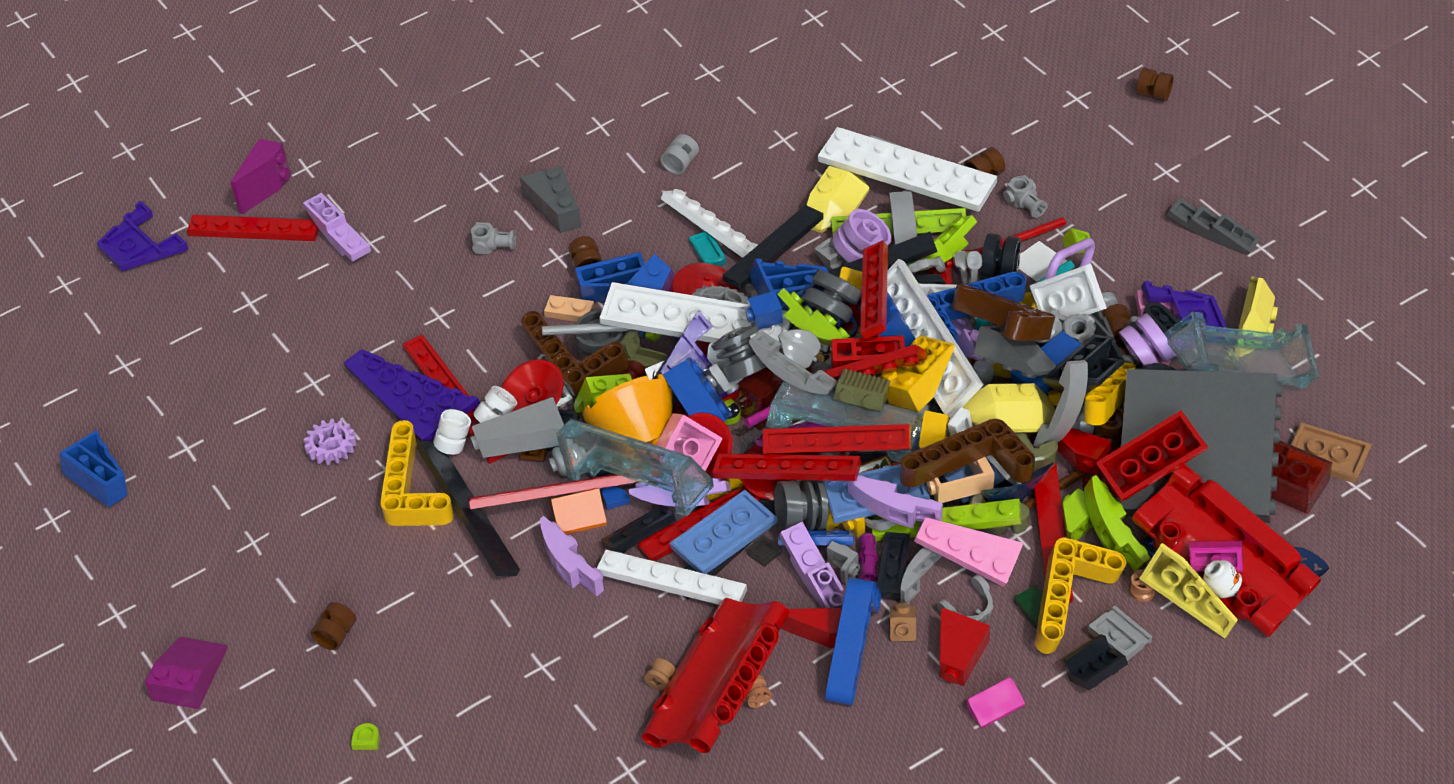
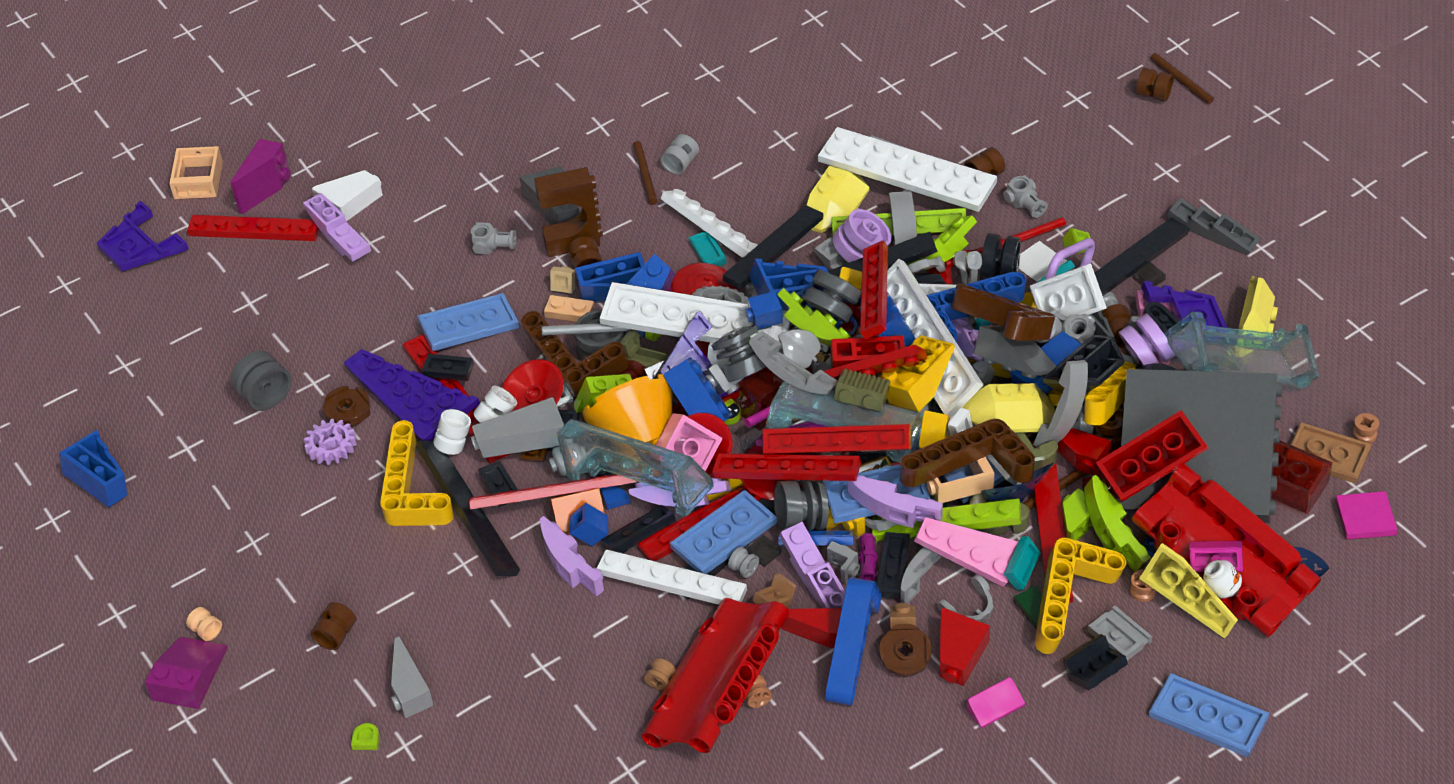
none -> light nougat window [169,146,223,199]
none -> light nougat wheel [186,607,222,641]
none -> dark grey wheel [230,350,292,411]
none -> white slope [312,170,383,221]
none -> reddish brown plate [322,386,371,426]
none -> light grey slope [390,637,434,719]
none -> medium blue tile [417,293,519,351]
none -> black plate [422,354,474,381]
none -> black plate [478,460,518,507]
none -> reddish brown arch [534,167,603,257]
none -> tan tile [551,266,575,294]
none -> blue brick [569,503,609,546]
none -> reddish brown bar [633,141,658,205]
none -> light grey wheel [728,547,759,578]
none -> medium nougat bracket [753,573,796,607]
none -> reddish brown plate [879,624,931,677]
none -> teal tile [1004,536,1041,591]
none -> black tile [1094,217,1190,296]
none -> clear smoke tile [1133,262,1166,286]
none -> medium blue tile [1149,673,1269,757]
none -> reddish brown bar [1151,53,1214,104]
none -> dark pink tile [1335,491,1397,540]
none -> nougat wheel [1352,413,1379,443]

